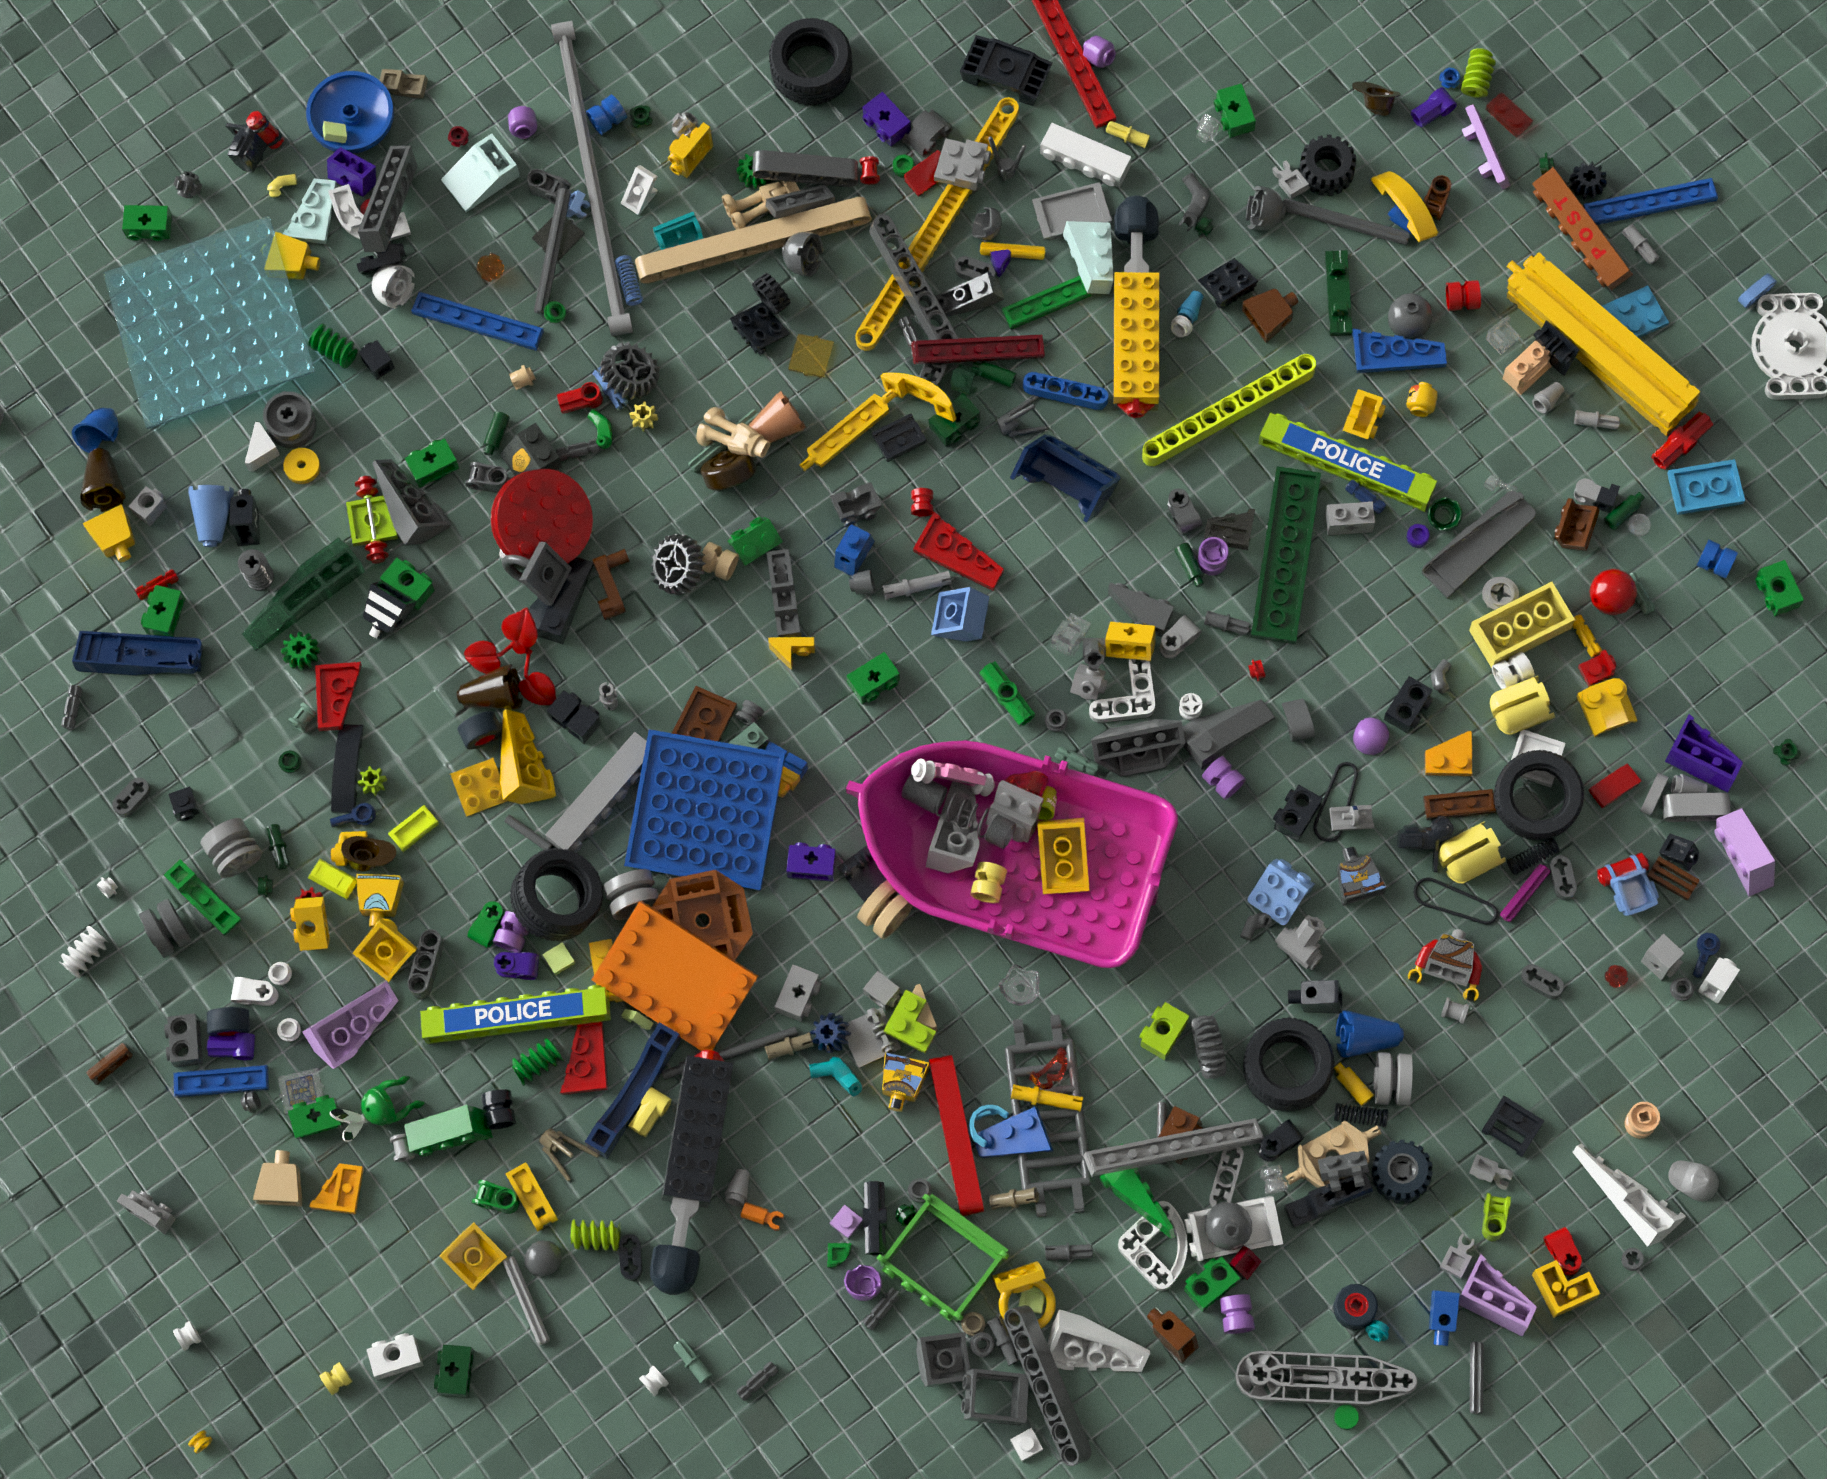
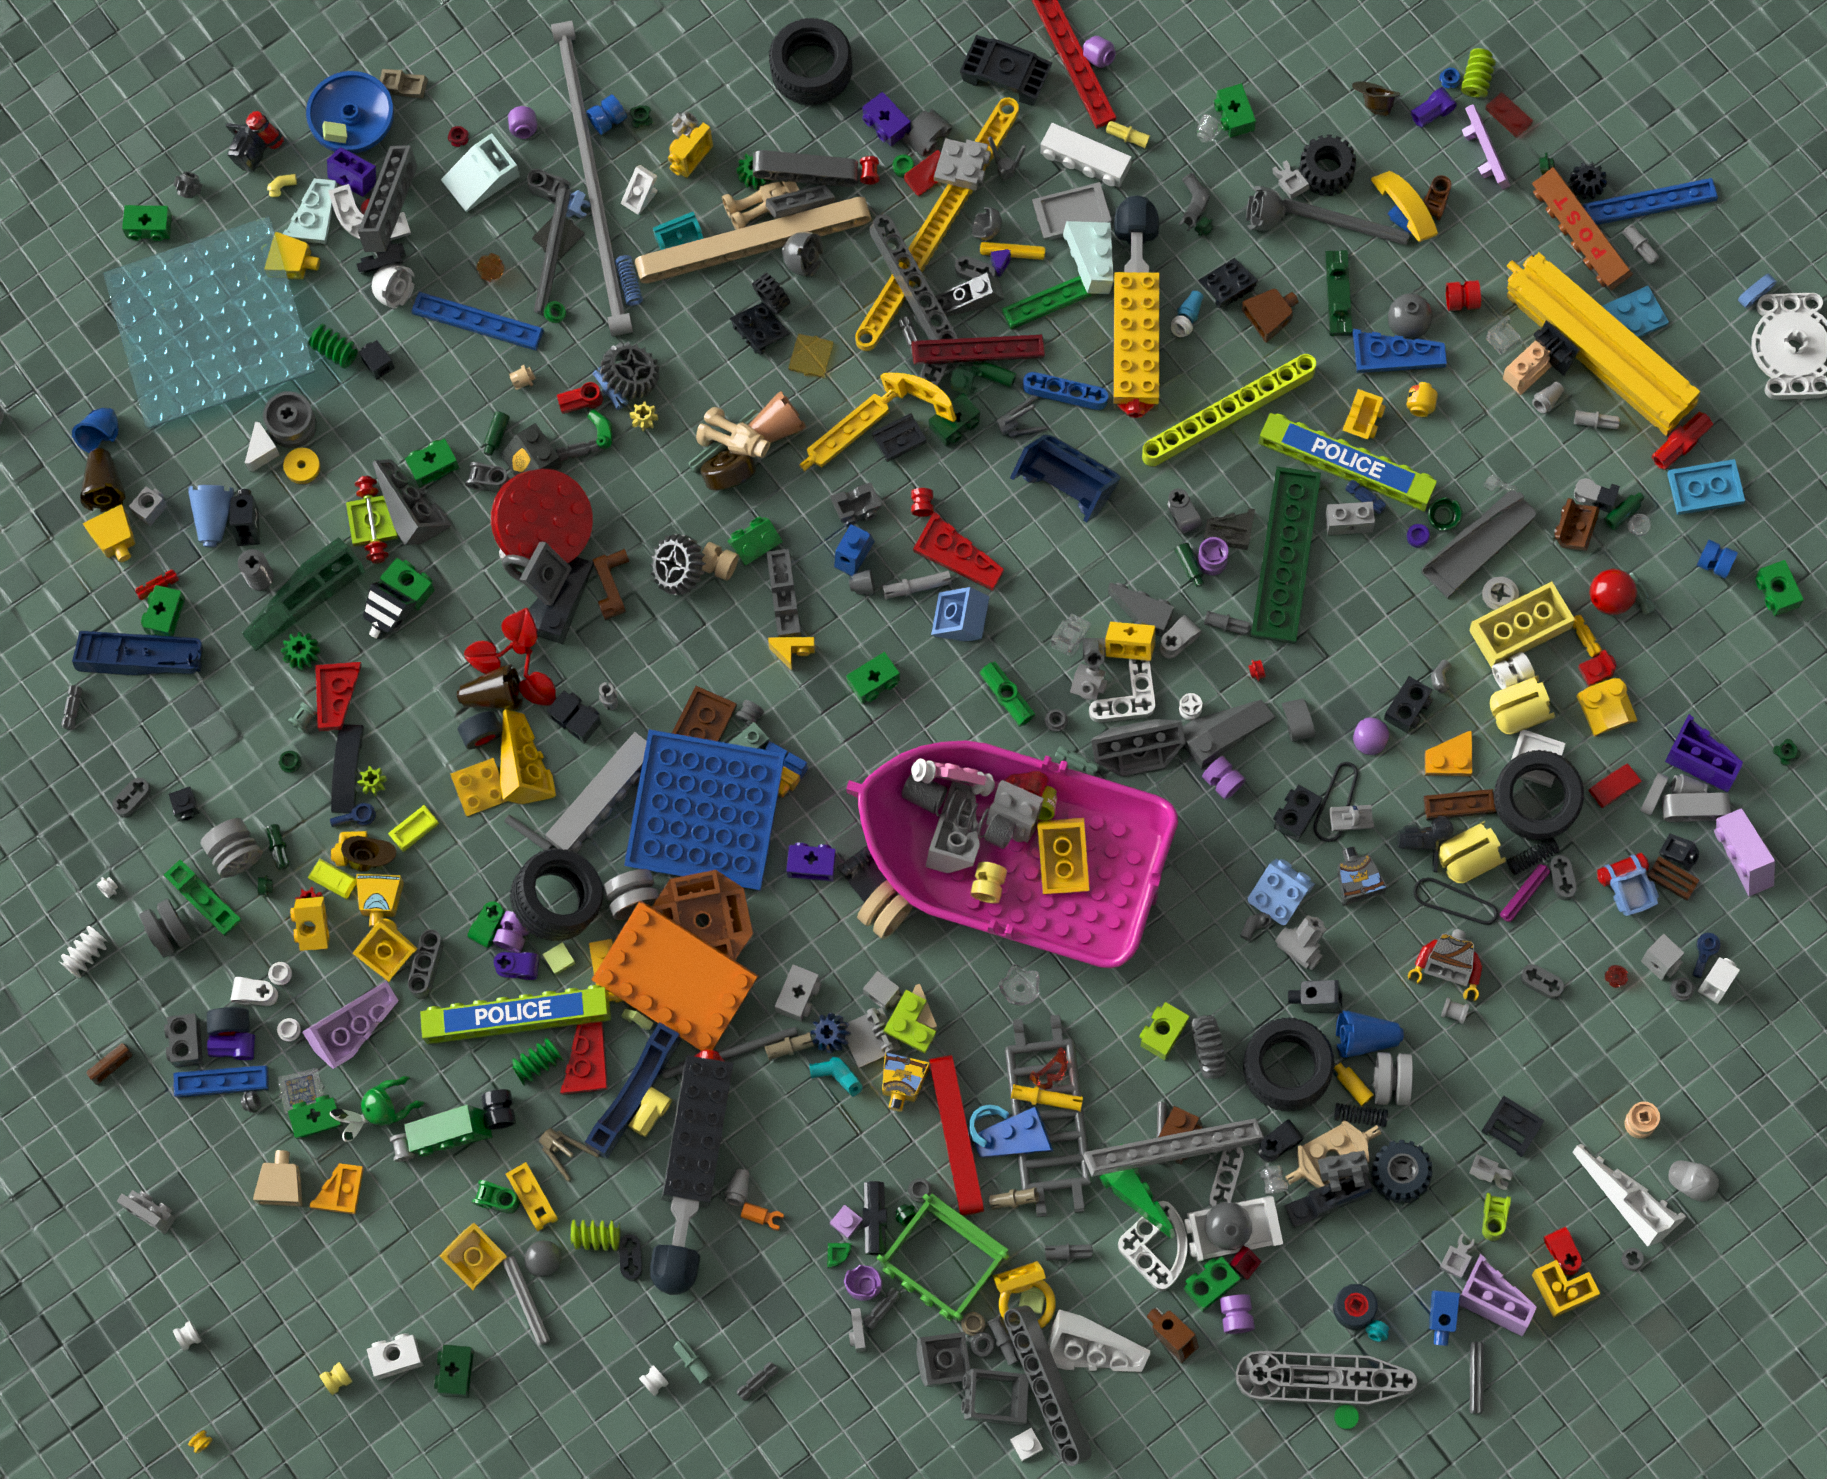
none -> light grey plate [849,1308,866,1352]

